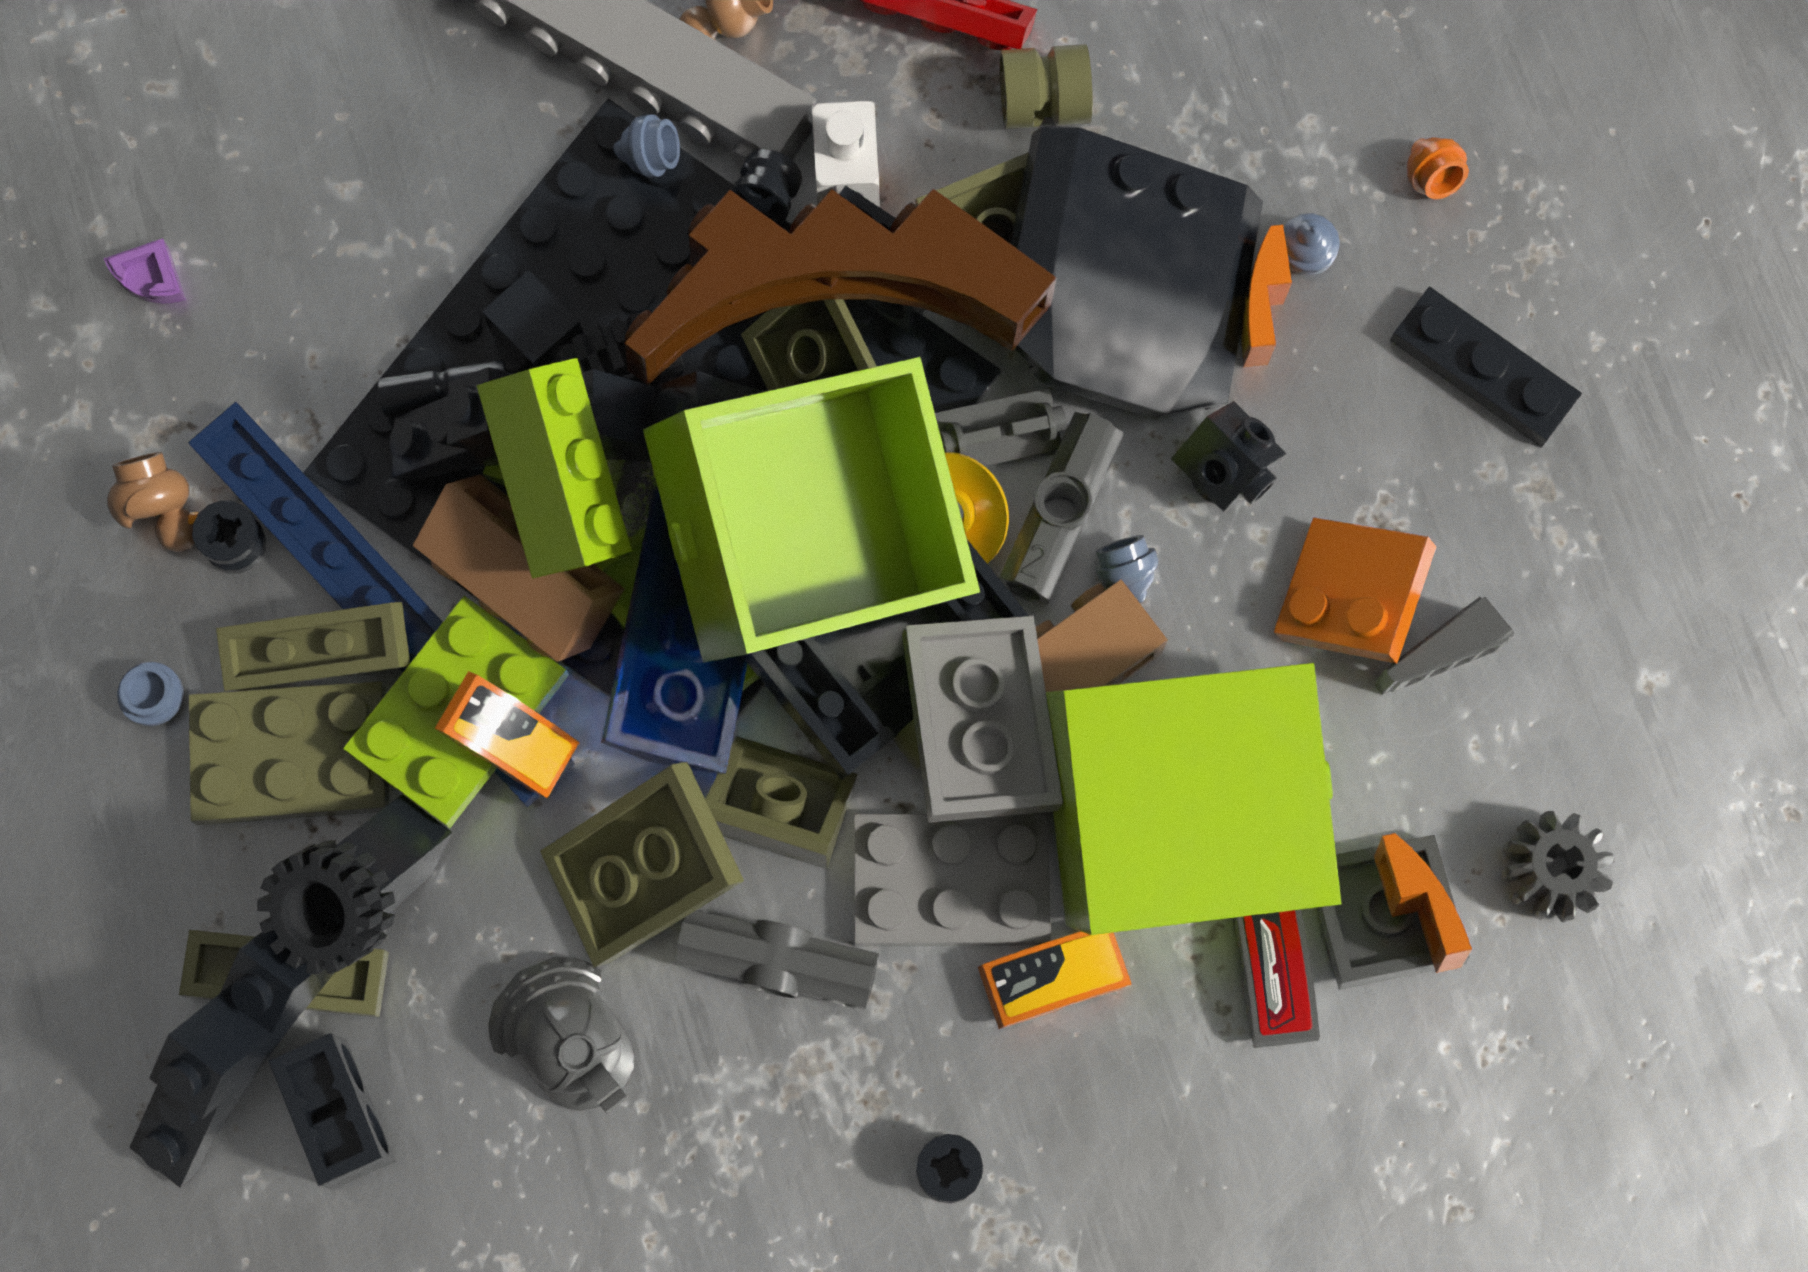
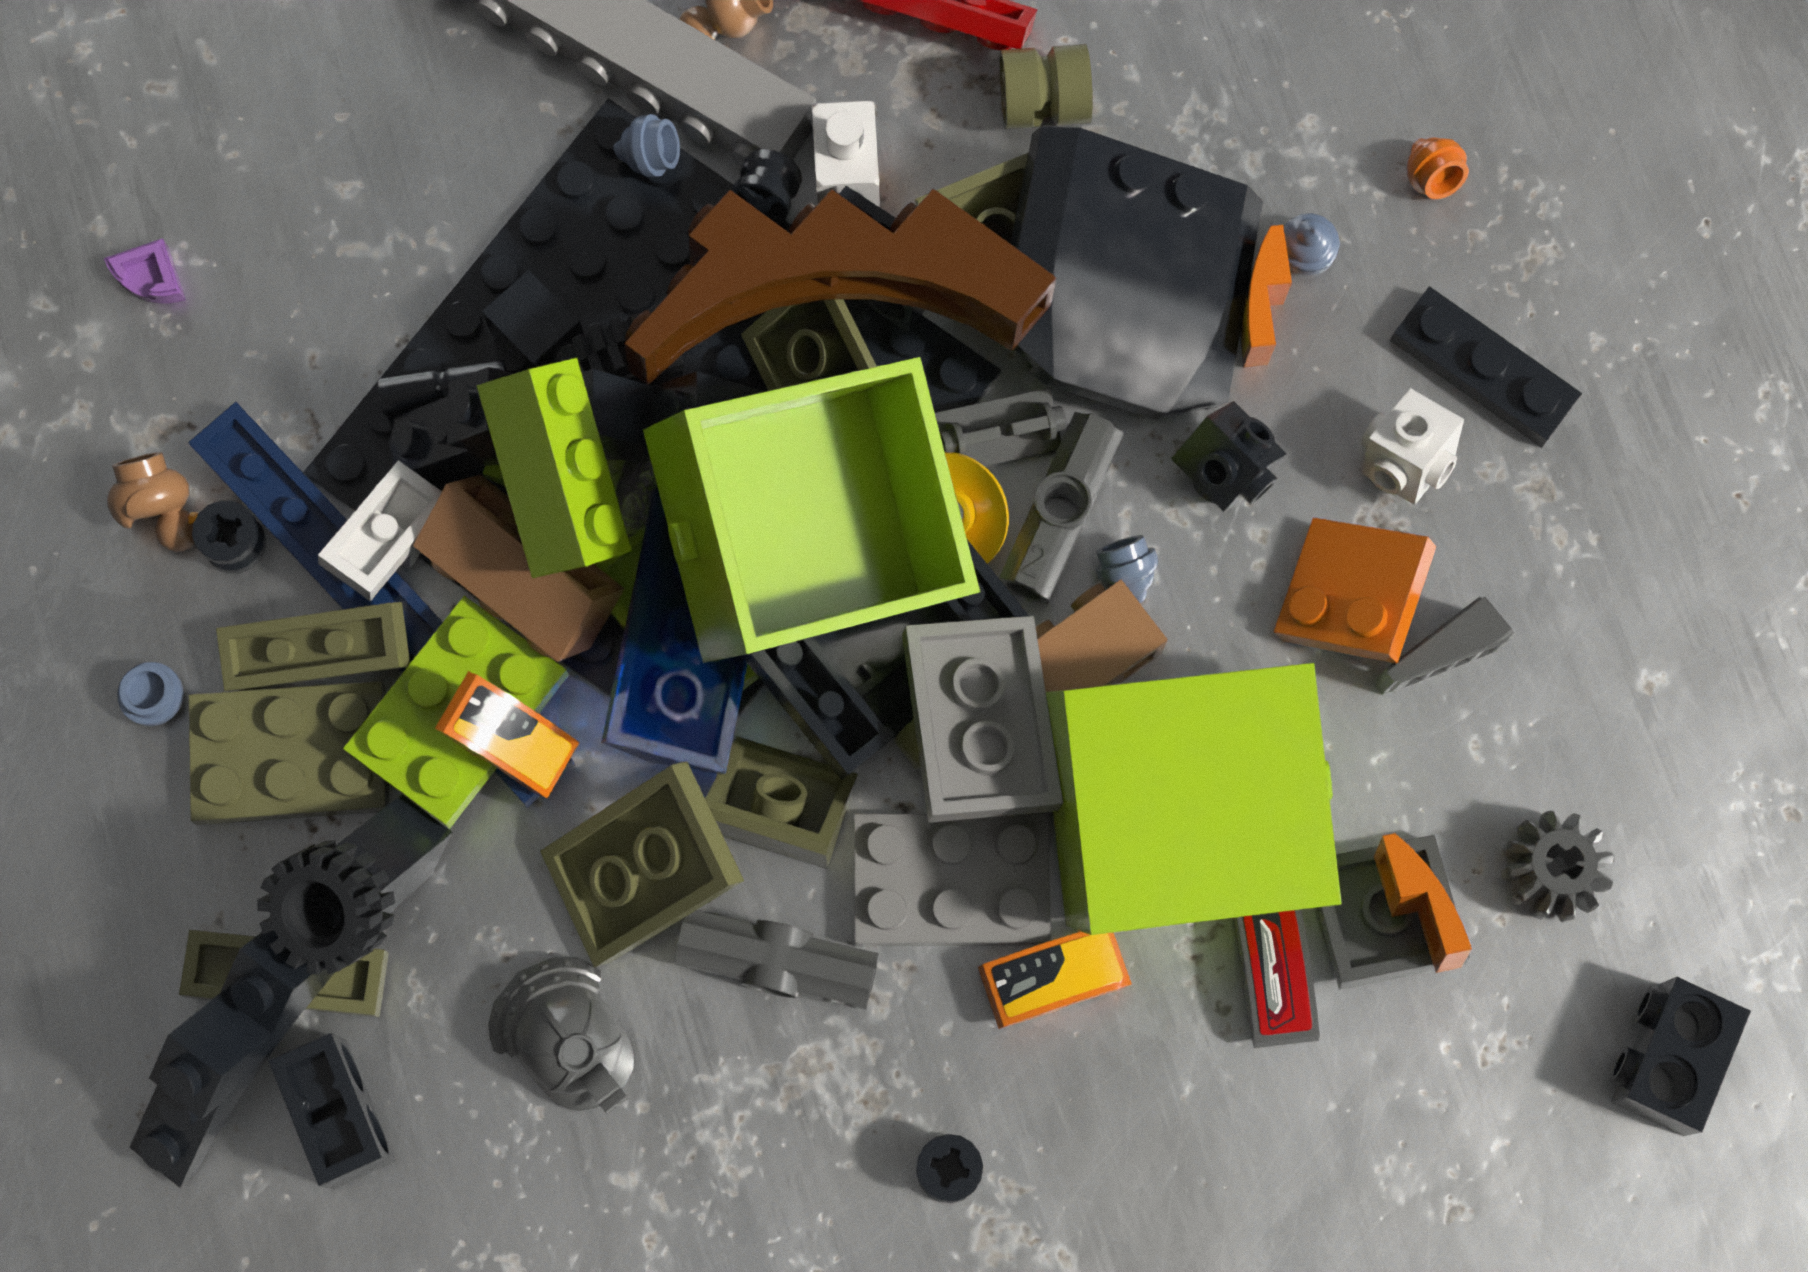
none -> white slope [318,460,442,601]
none -> white brick [1361,388,1464,505]
none -> black brick [1610,977,1751,1136]

